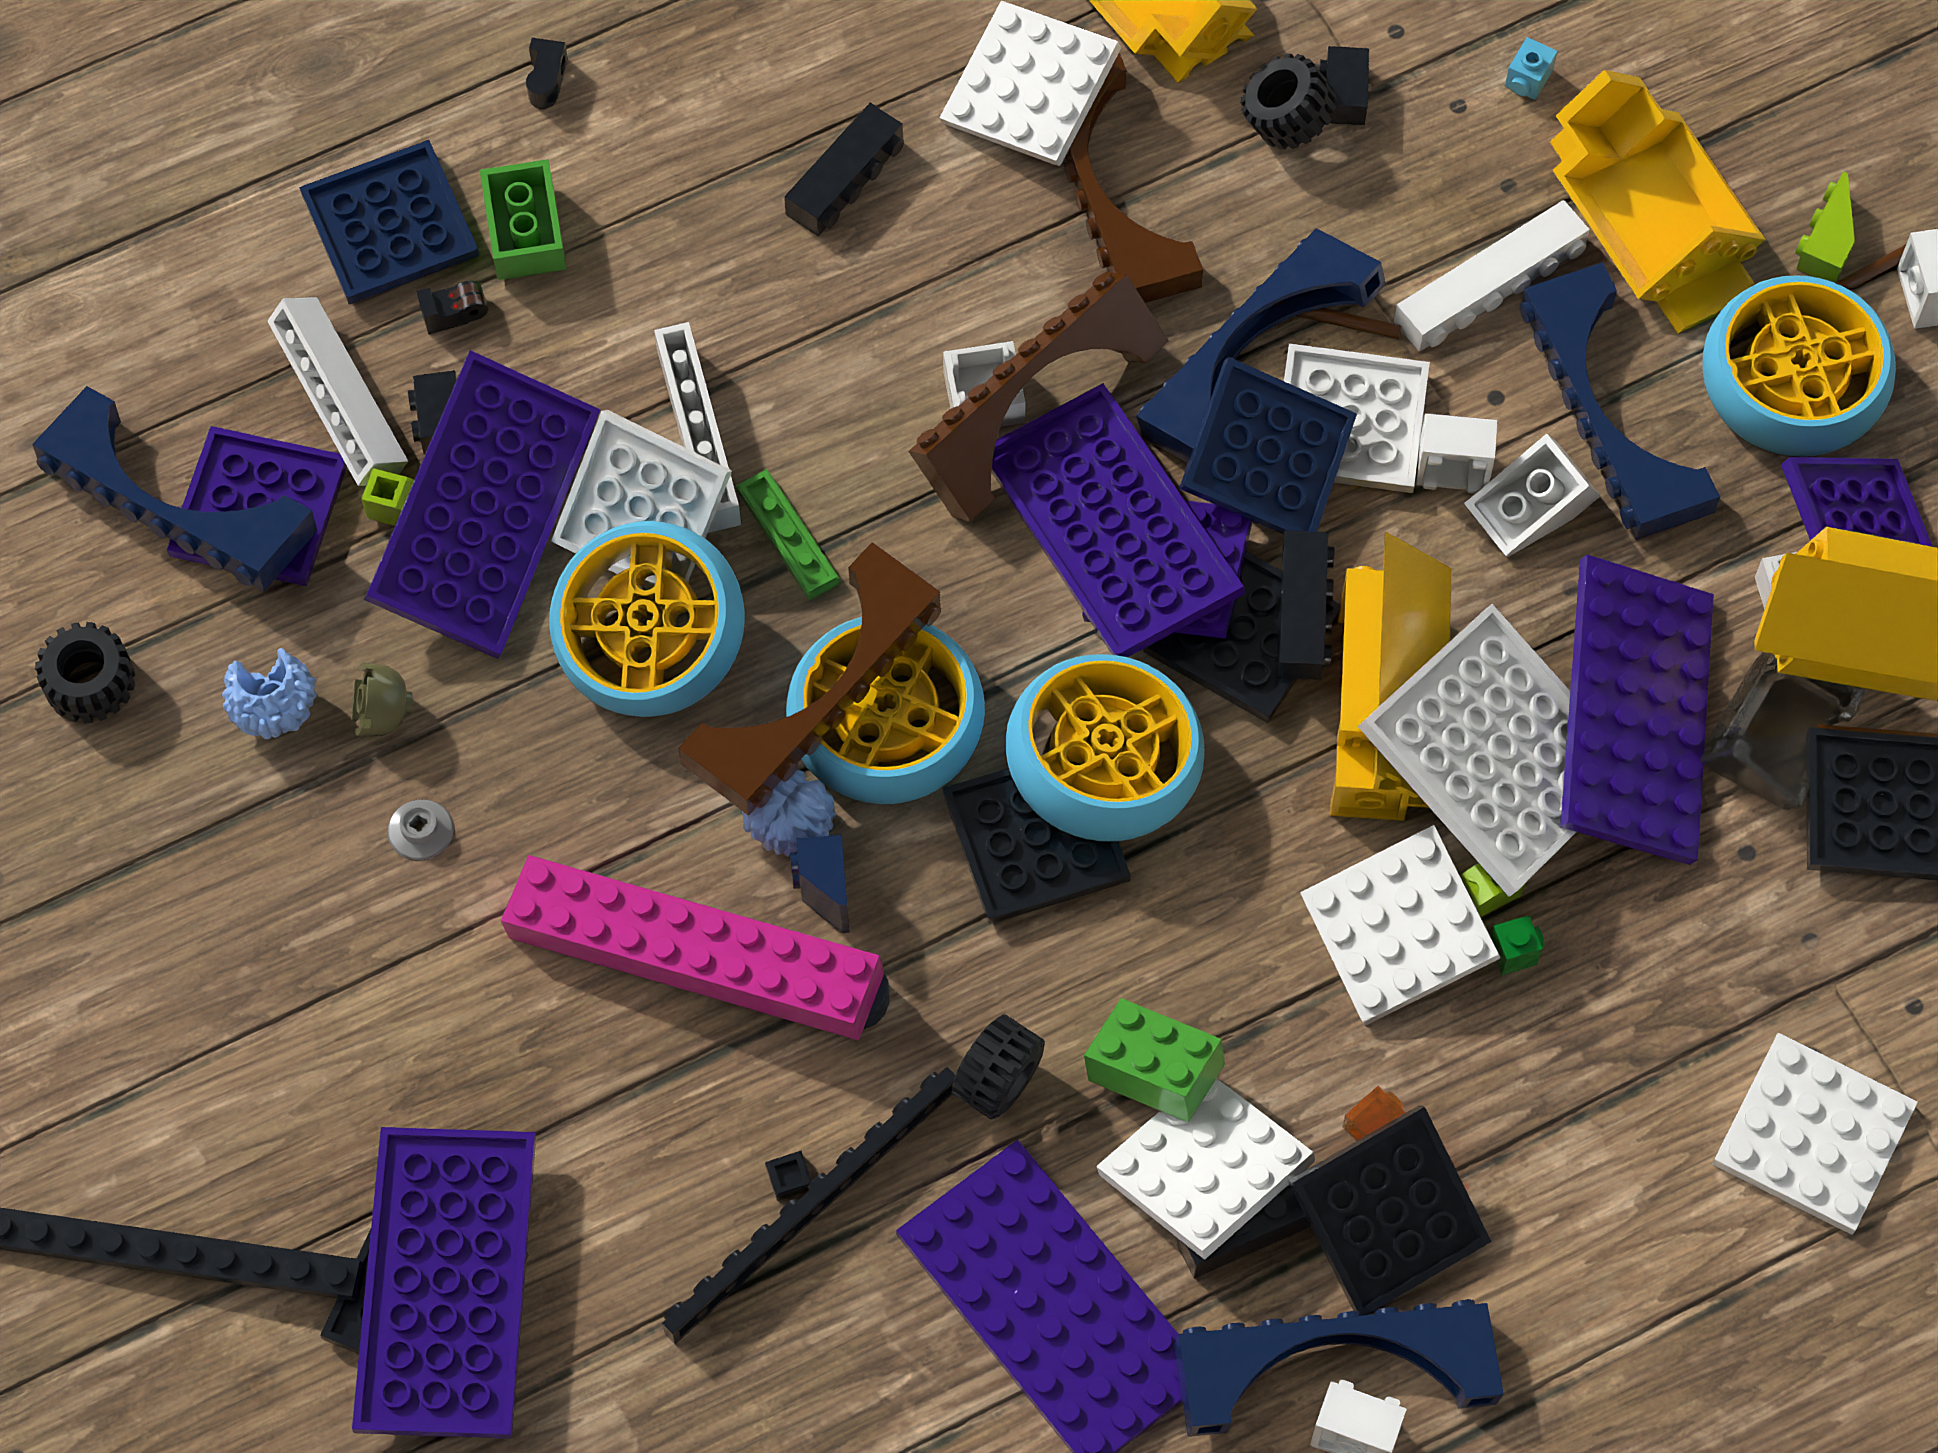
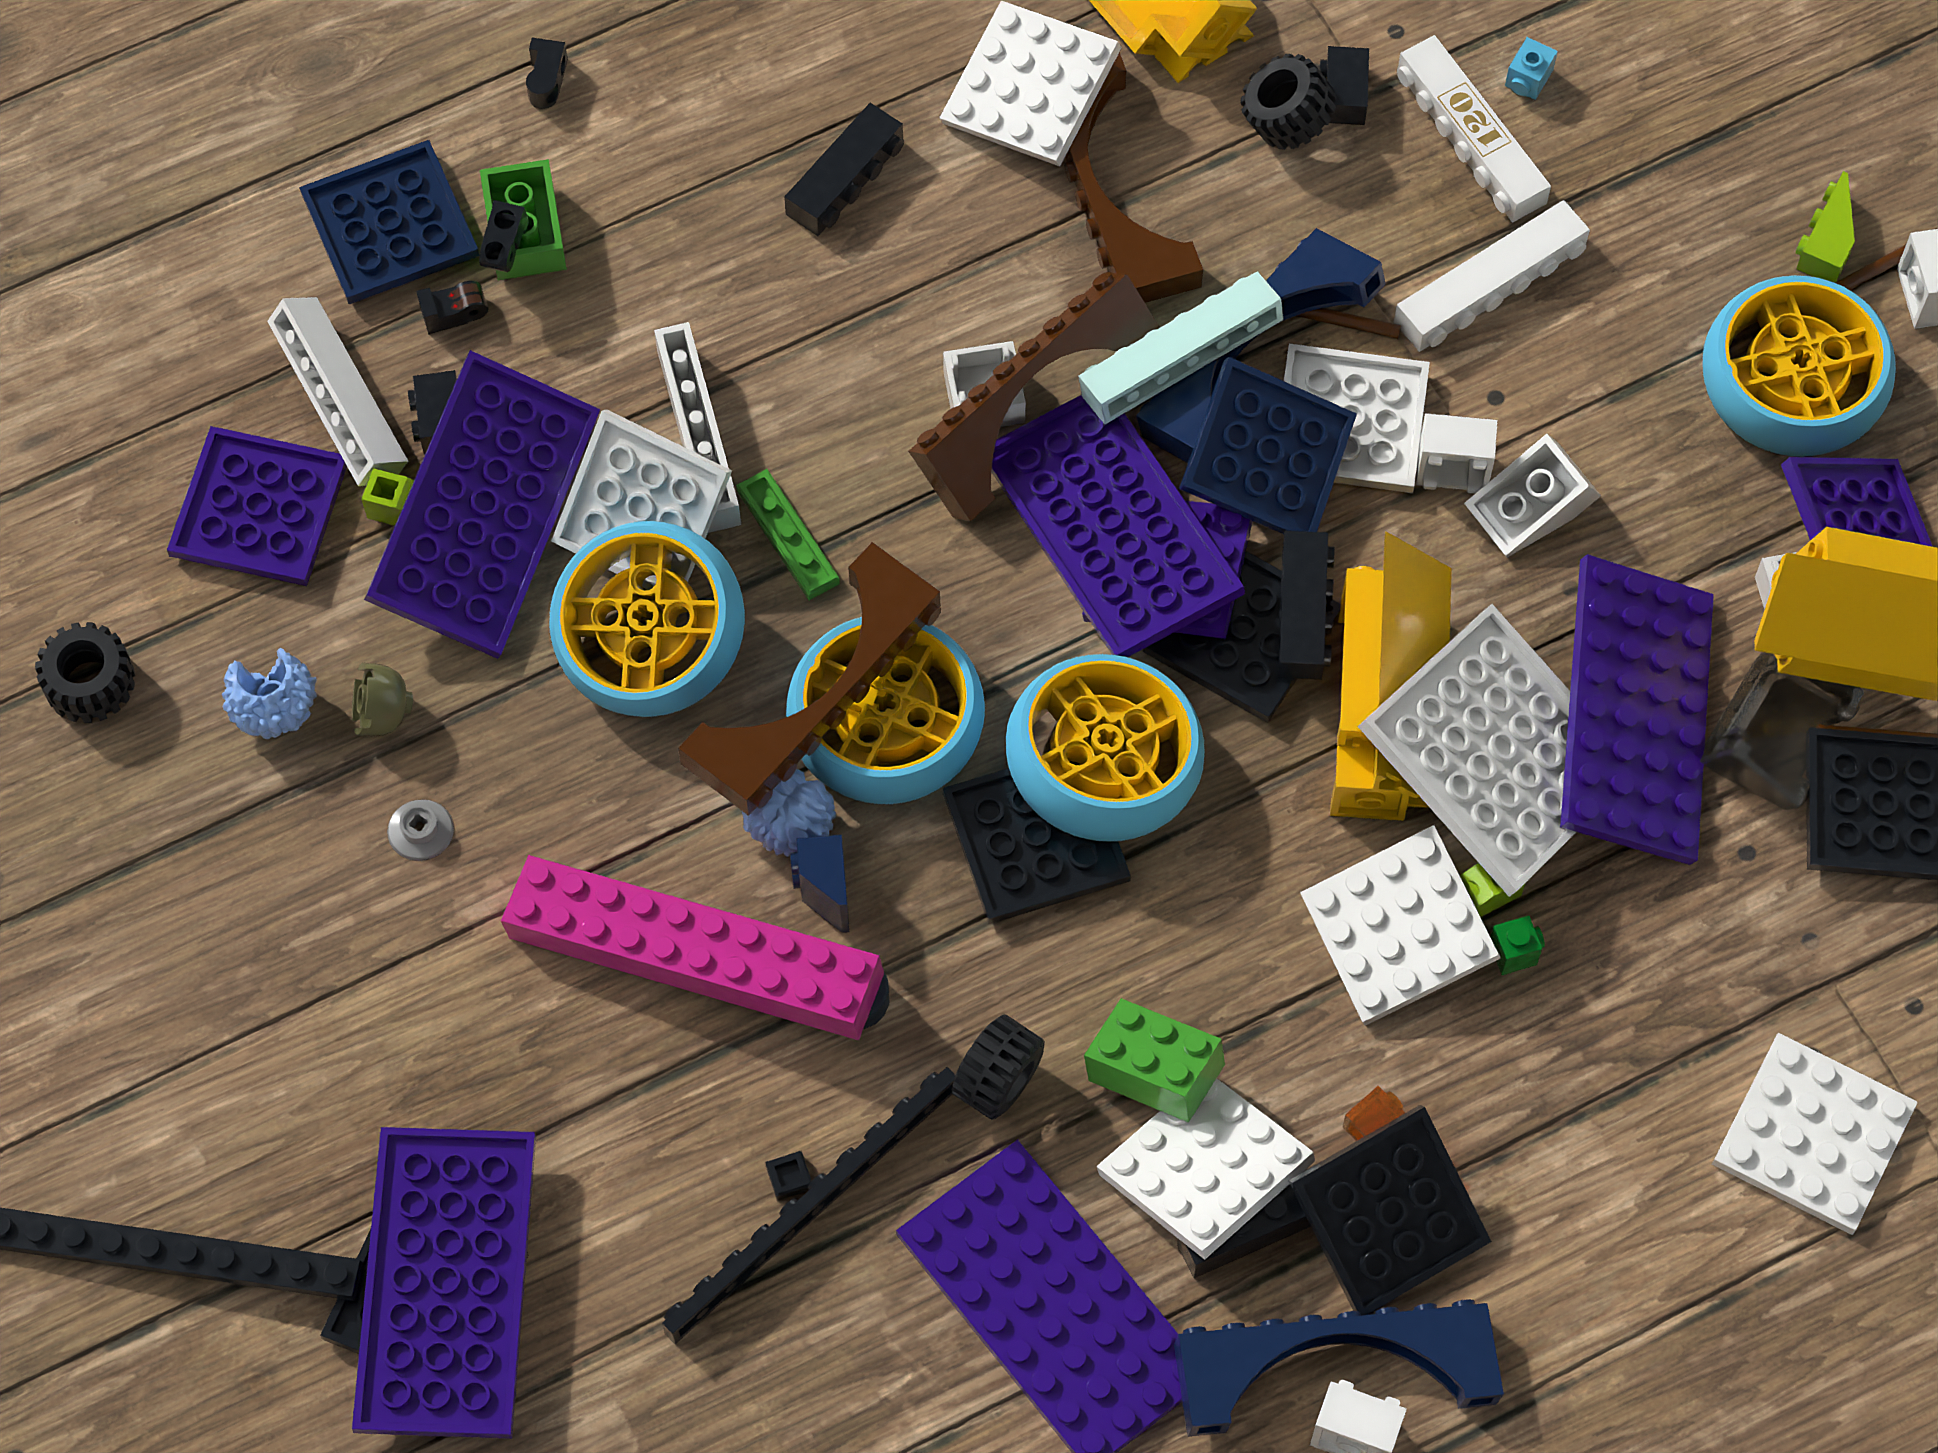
dark blue arch [32,386,317,591] -> none
dark blue arch [1520,262,1720,540] -> none
yellow panel [1550,70,1766,334] -> none
none -> black leg [479,200,529,272]
none -> light aqua brick [1078,271,1283,424]
none -> white brick [1397,35,1551,223]

